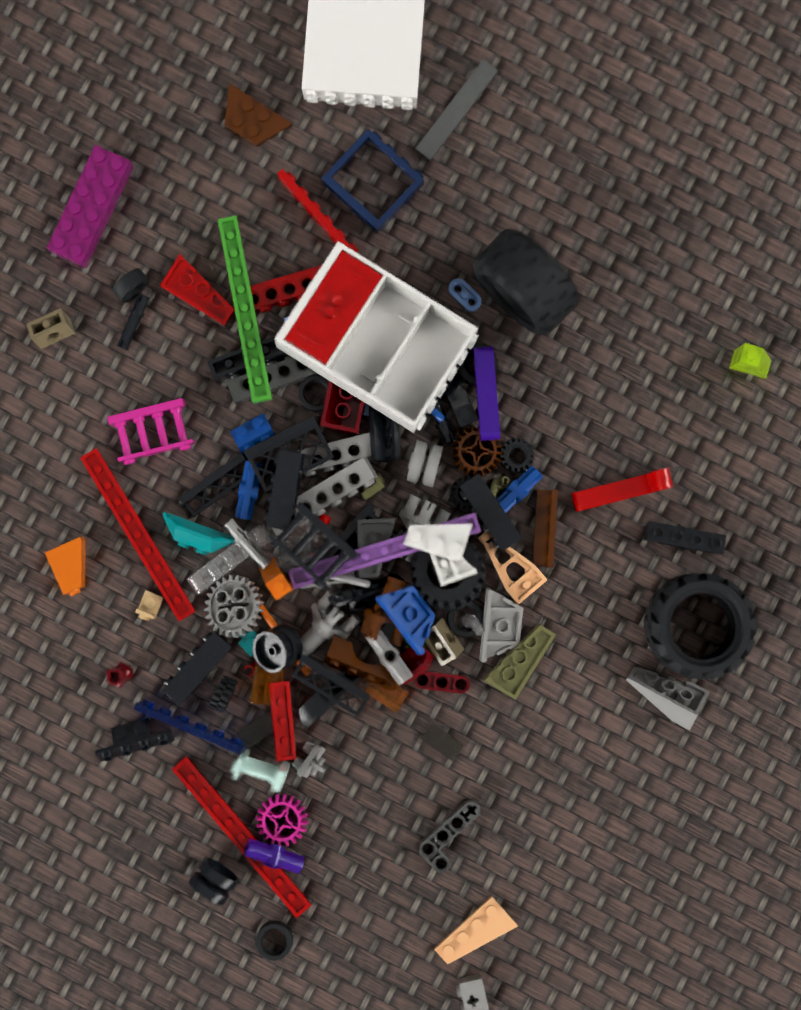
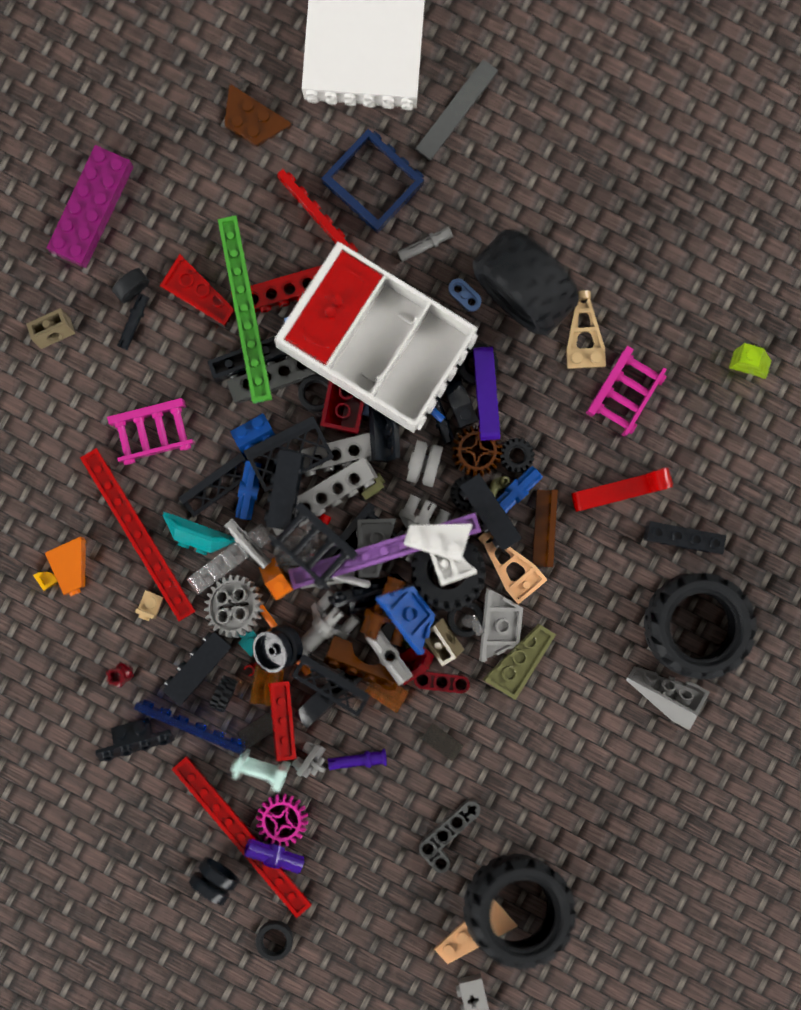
none -> yellow tile [33,572,57,591]
none -> dark purple pin [328,748,387,771]
none -> light grey pin [397,226,453,262]
none -> black tyre [463,853,576,970]
none -> tan plate [566,290,606,369]
none -> dark pink fence [586,346,667,436]

